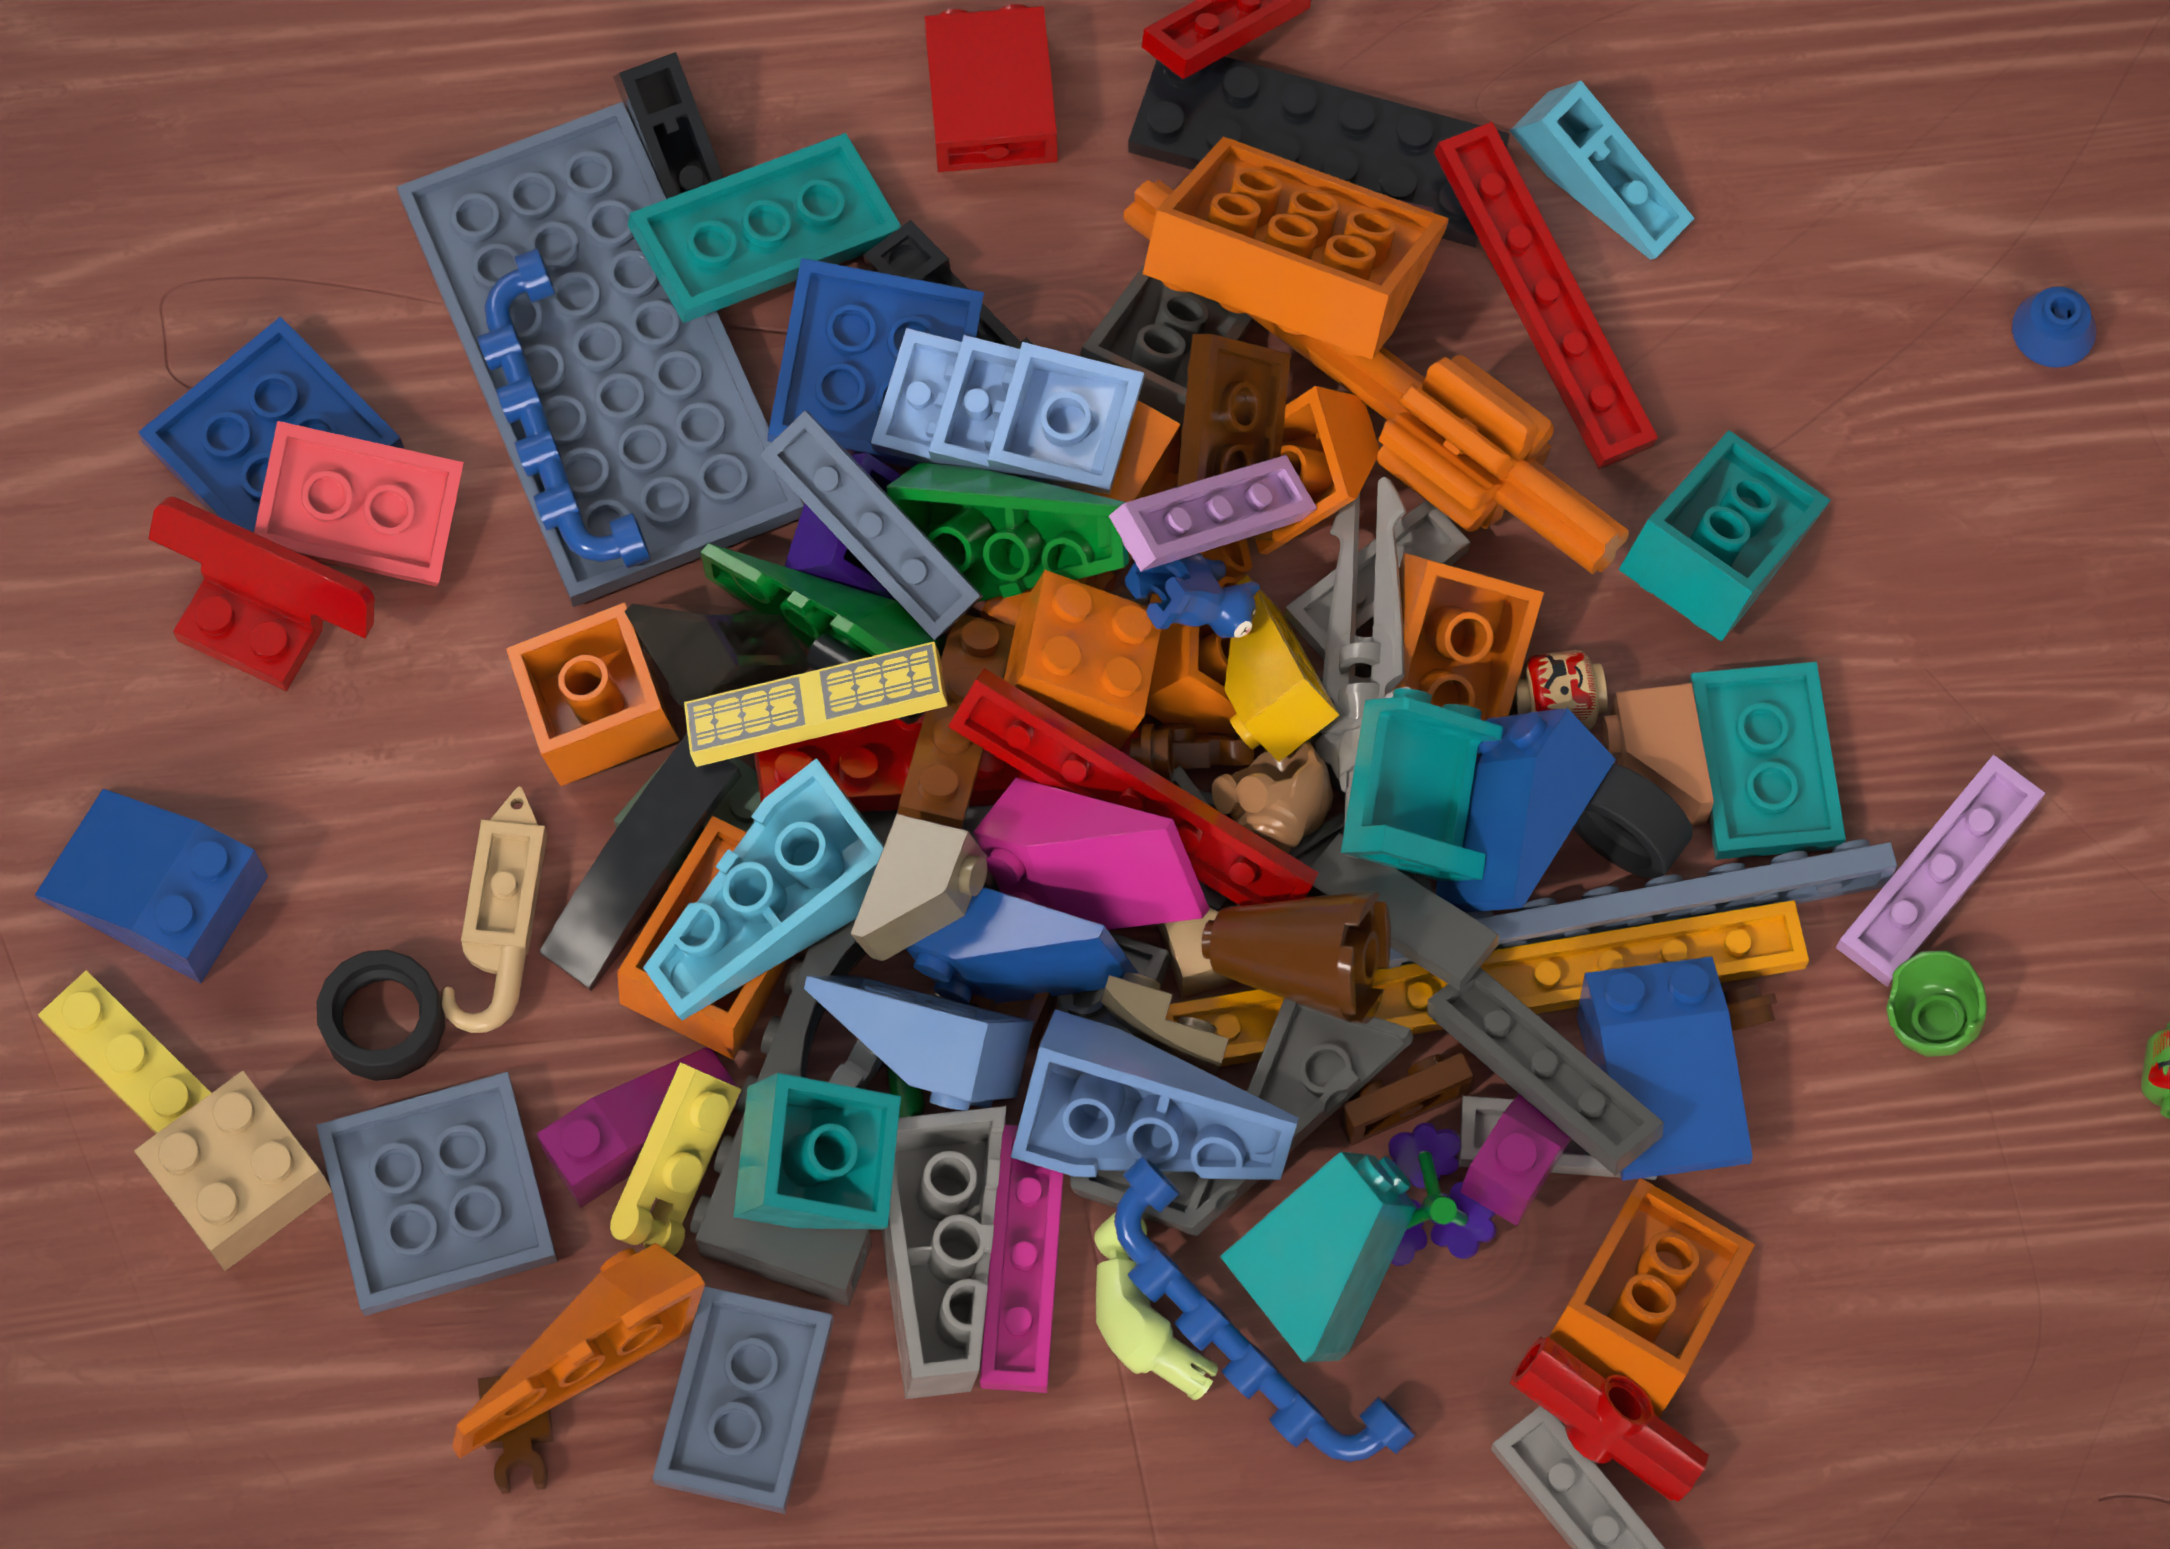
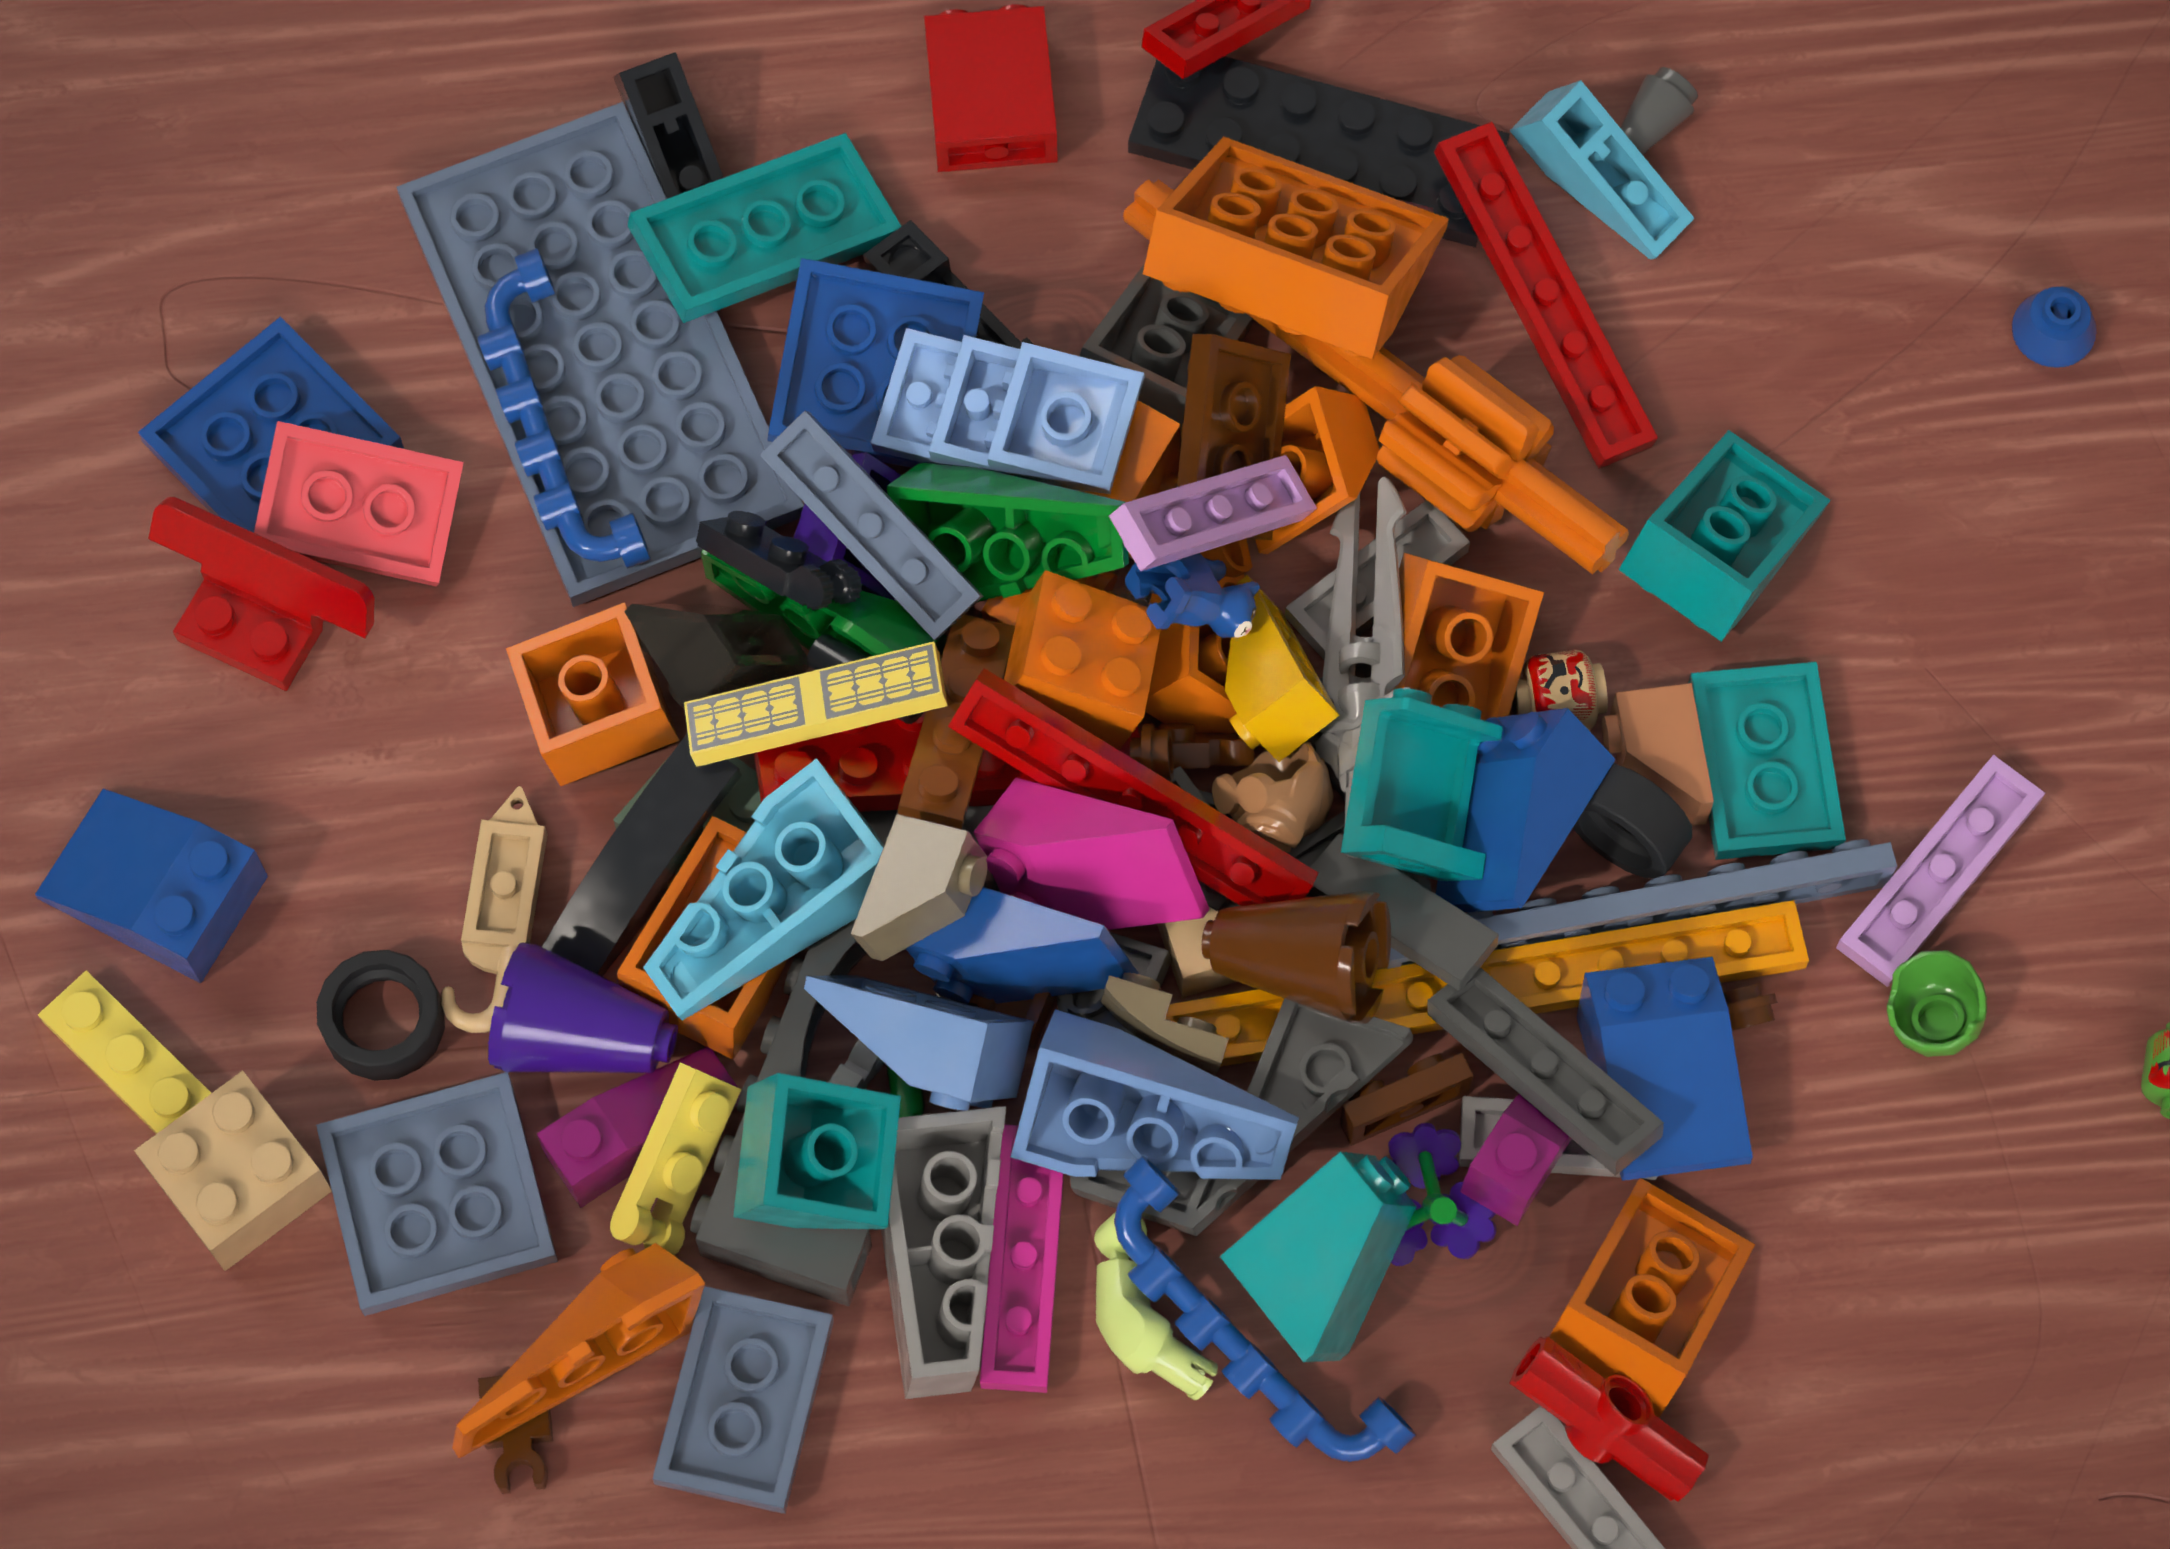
none -> dark purple cone [488,942,678,1073]
none -> black hinge [696,511,863,610]
none -> dark grey cone [1620,67,1698,156]

